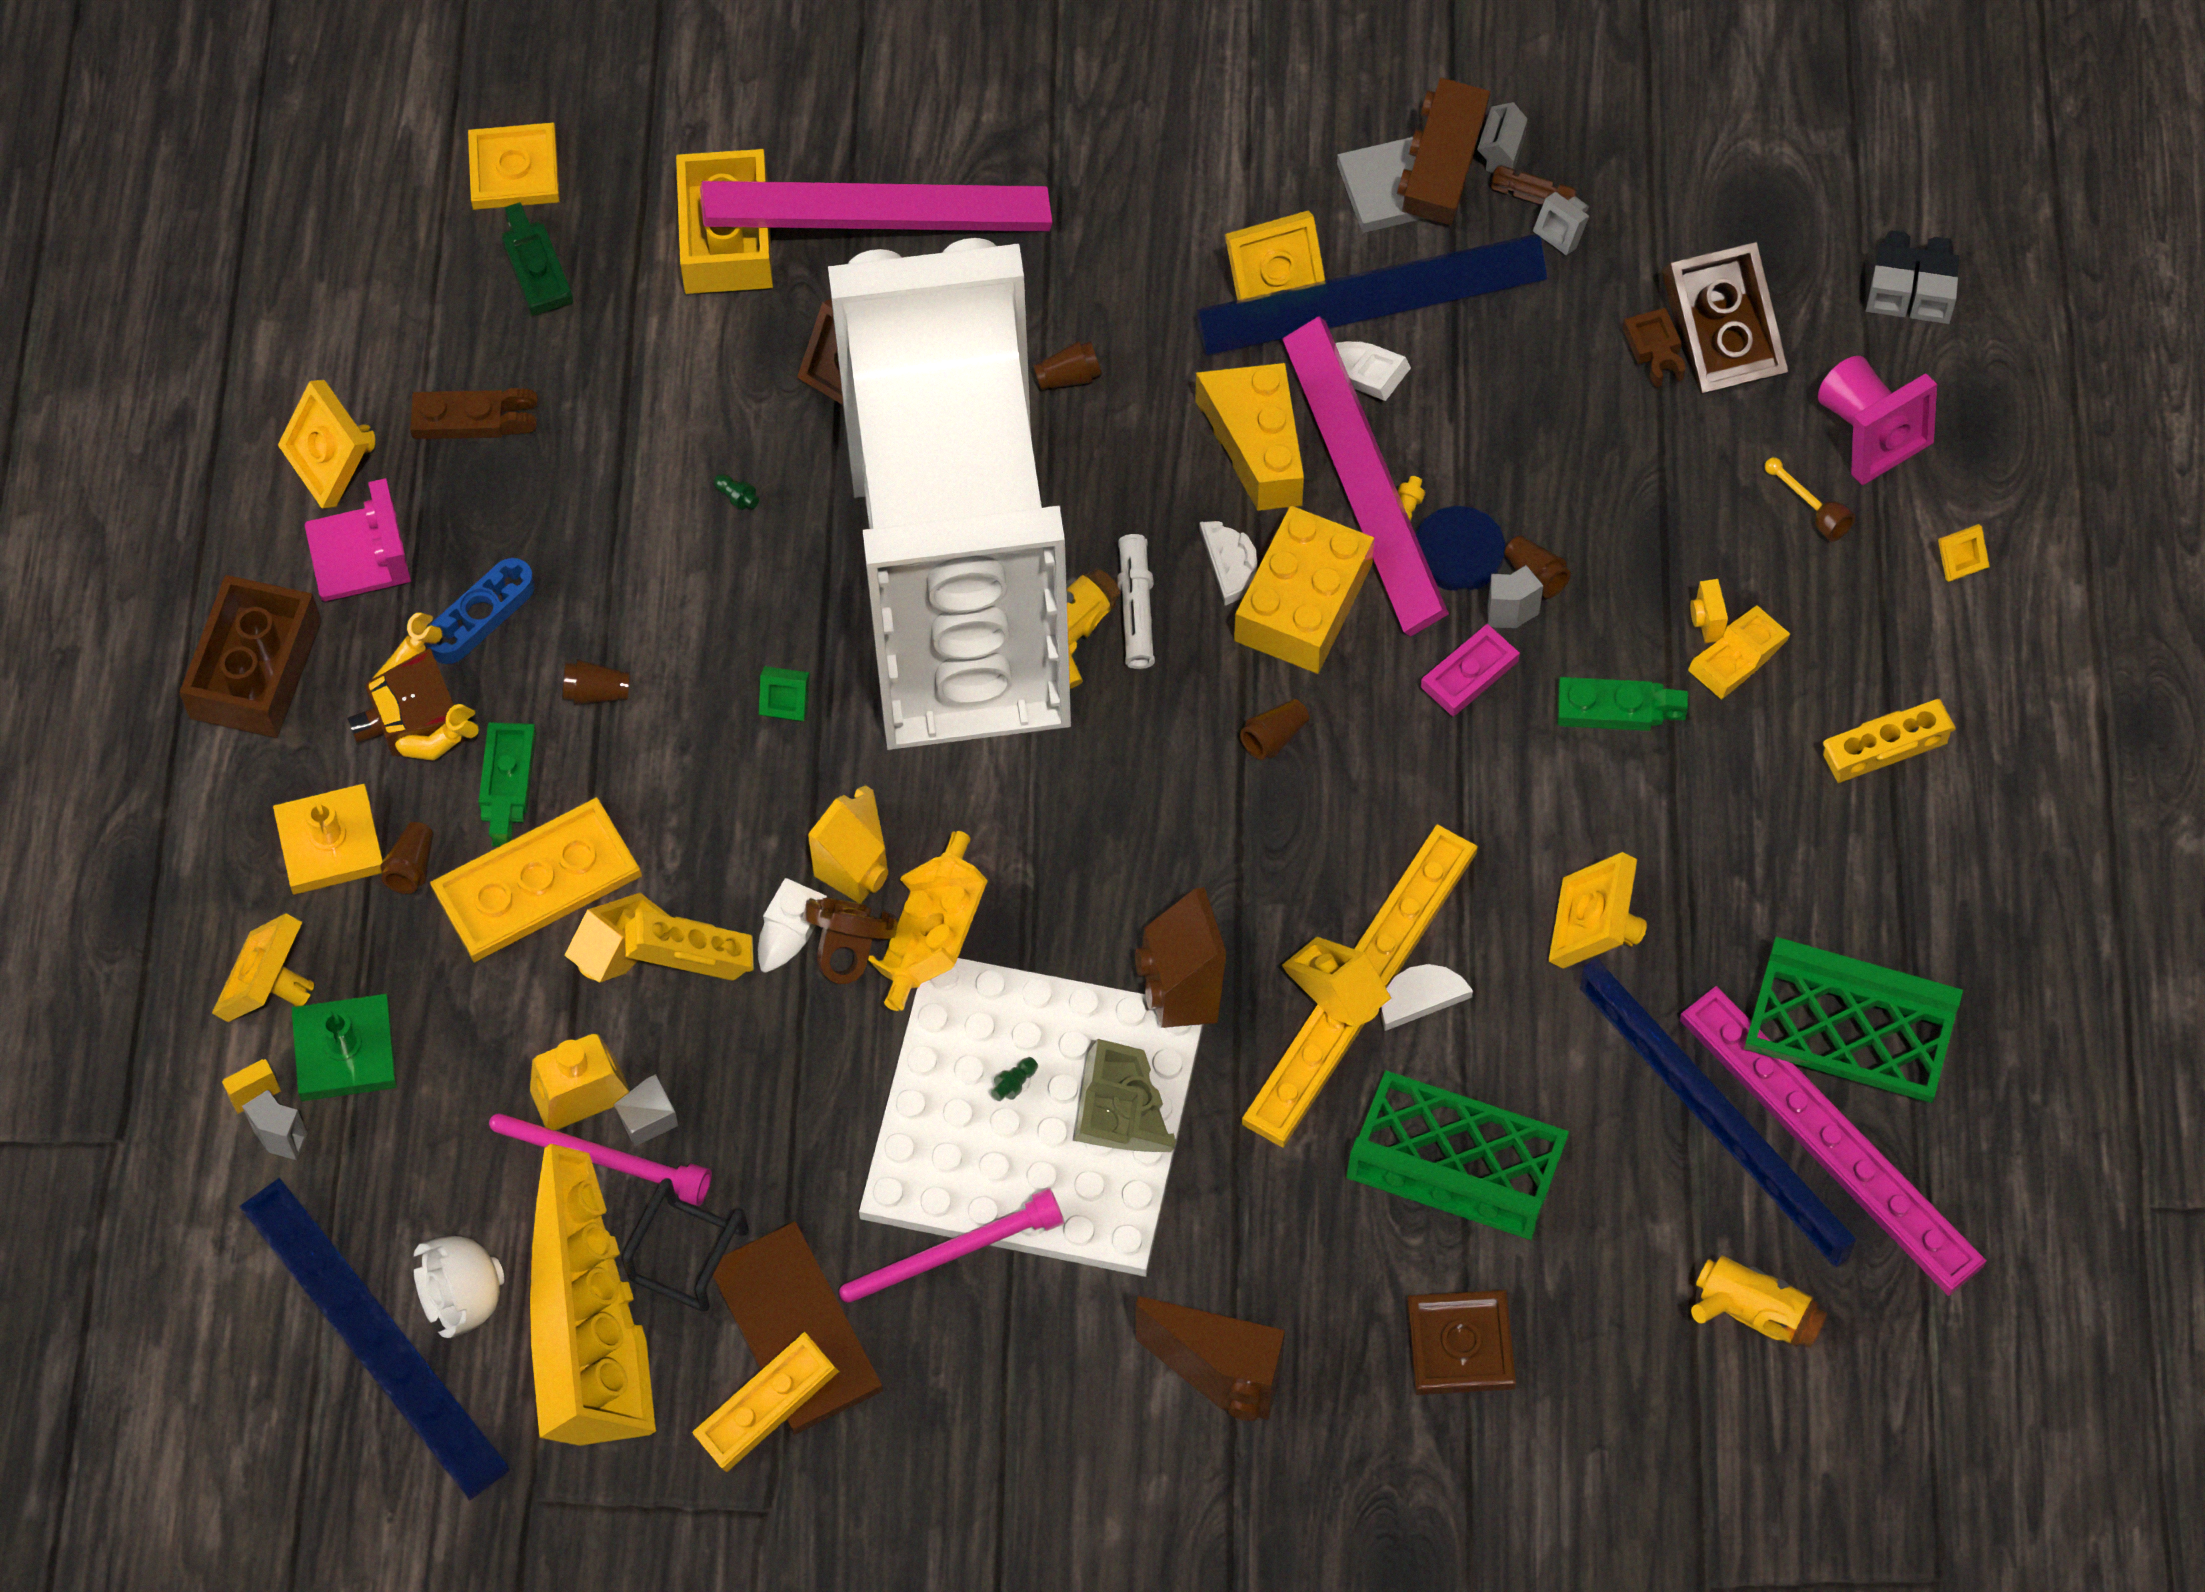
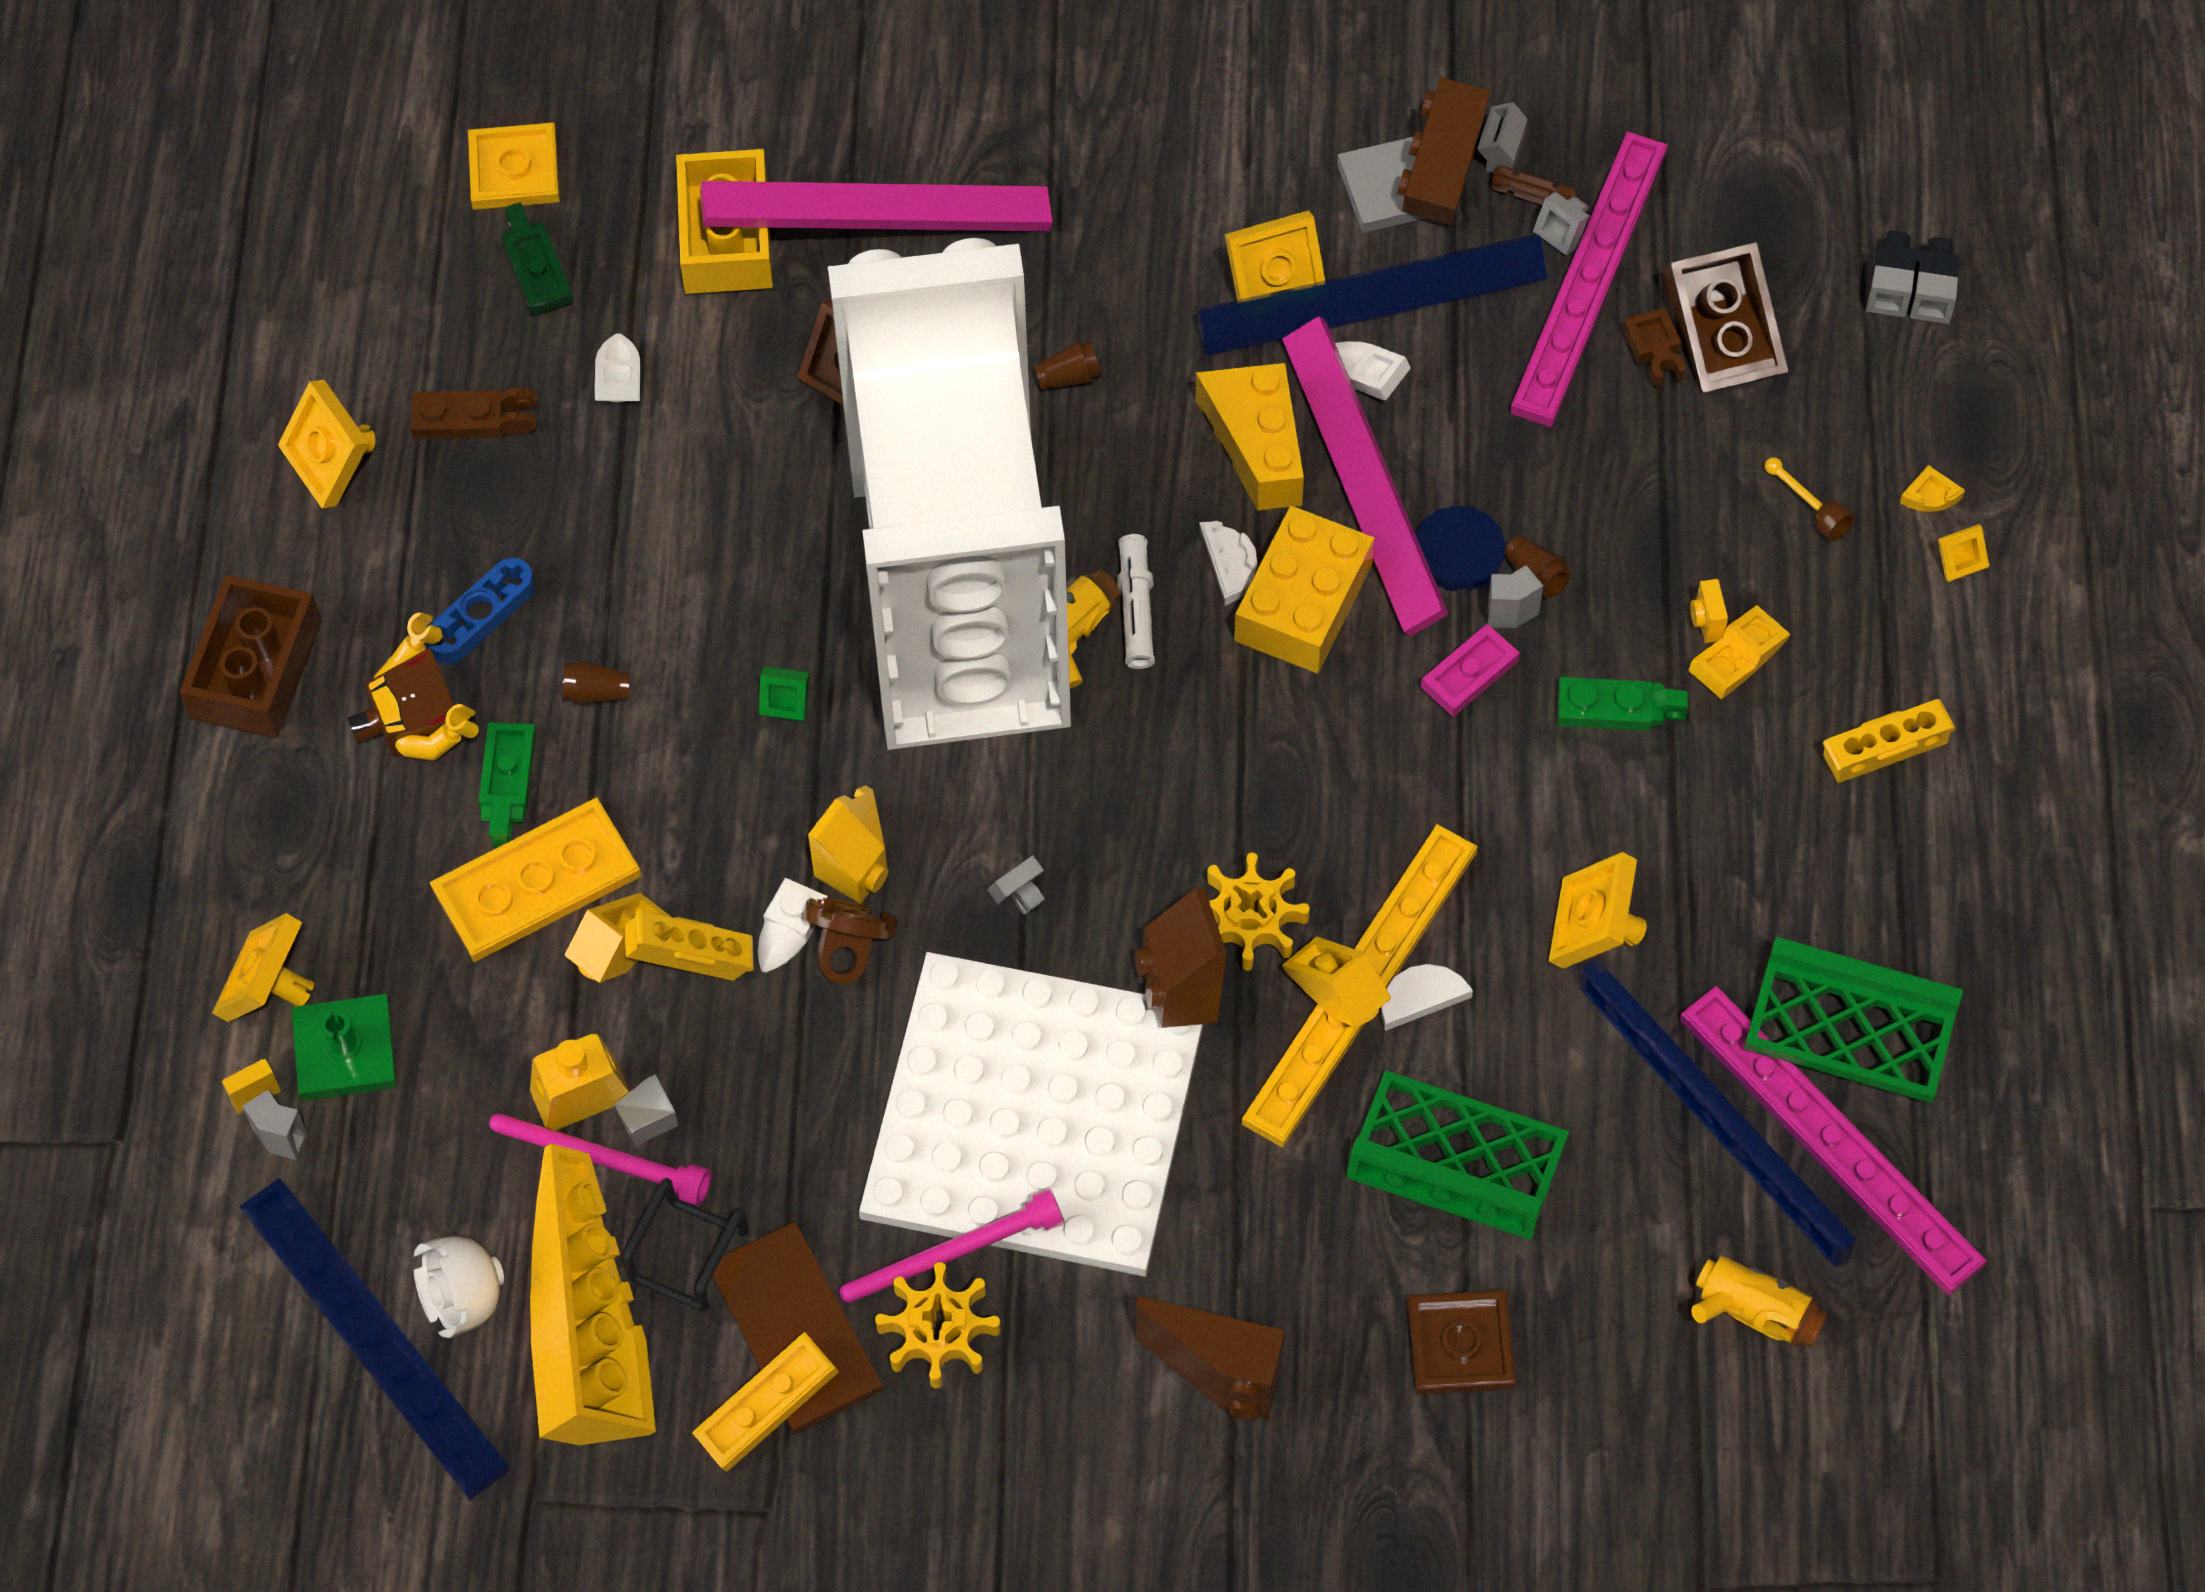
yellow tile [273,783,383,895] -> none
dark pink bracket [305,478,411,602] -> none
reddish brown cone [380,822,434,894] -> none
dark green piece [713,474,759,510] -> none
yellow plate [868,831,988,1011] -> none
dark green piece [991,1057,1038,1101] -> none
olive slope [1075,1039,1176,1152] -> none
reddish brown cone [1240,699,1309,760] -> none
yellow piece [1398,476,1425,521] -> none
dark pink plant [1818,356,1937,485] -> none
none -> white plate [595,333,640,403]
none -> yellow gear [875,1262,1001,1388]
none -> light grey tile [987,855,1045,915]
none -> yellow gear [1207,853,1310,971]
none -> dark pink tile [1510,132,1668,428]
none -> yellow tile [1900,465,1965,512]

